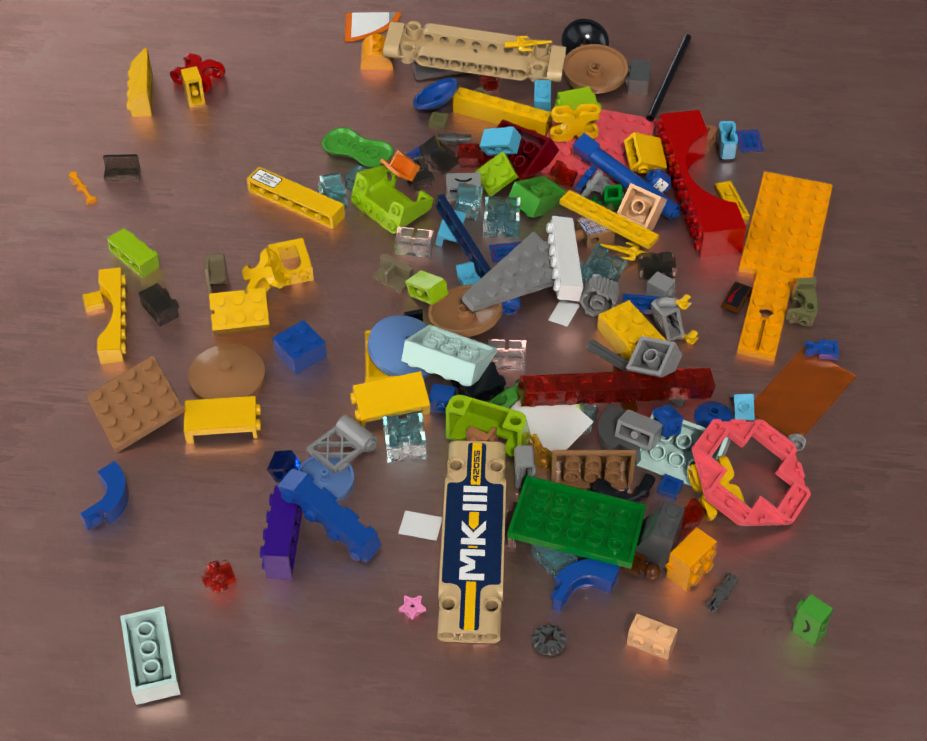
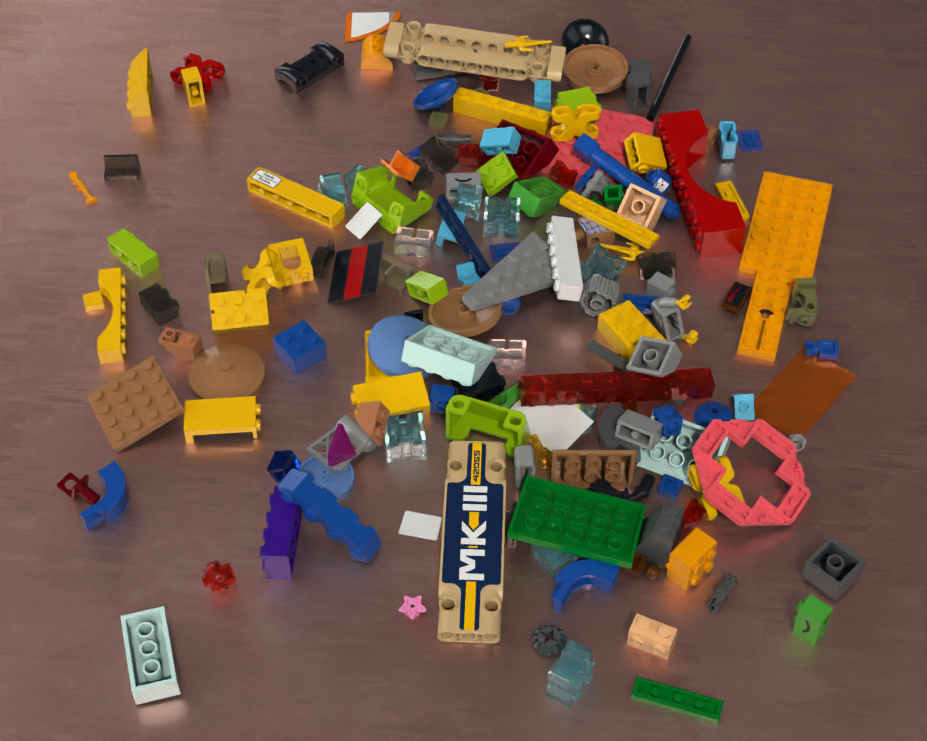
bright green plate [321,127,394,169] -> none
nougat bracket [466,426,498,442] -> none
white sticker [549,299,580,327] -> none
none -> dark red bracket [57,472,101,506]
none -> nougat slope [158,327,203,363]
none -> black piece [274,40,345,94]
none -> clear smoke panel [311,239,335,279]
none -> black sticker [328,241,384,303]
none -> magenta slope [328,423,357,467]
none -> white sticker [345,202,383,239]
none -> nougat slope [355,401,390,446]
none -> clear light blue brick [546,639,595,708]
none -> dark grey piece [625,71,651,112]
none -> green tile [631,676,724,724]
none -> dark grey brick [802,537,866,601]

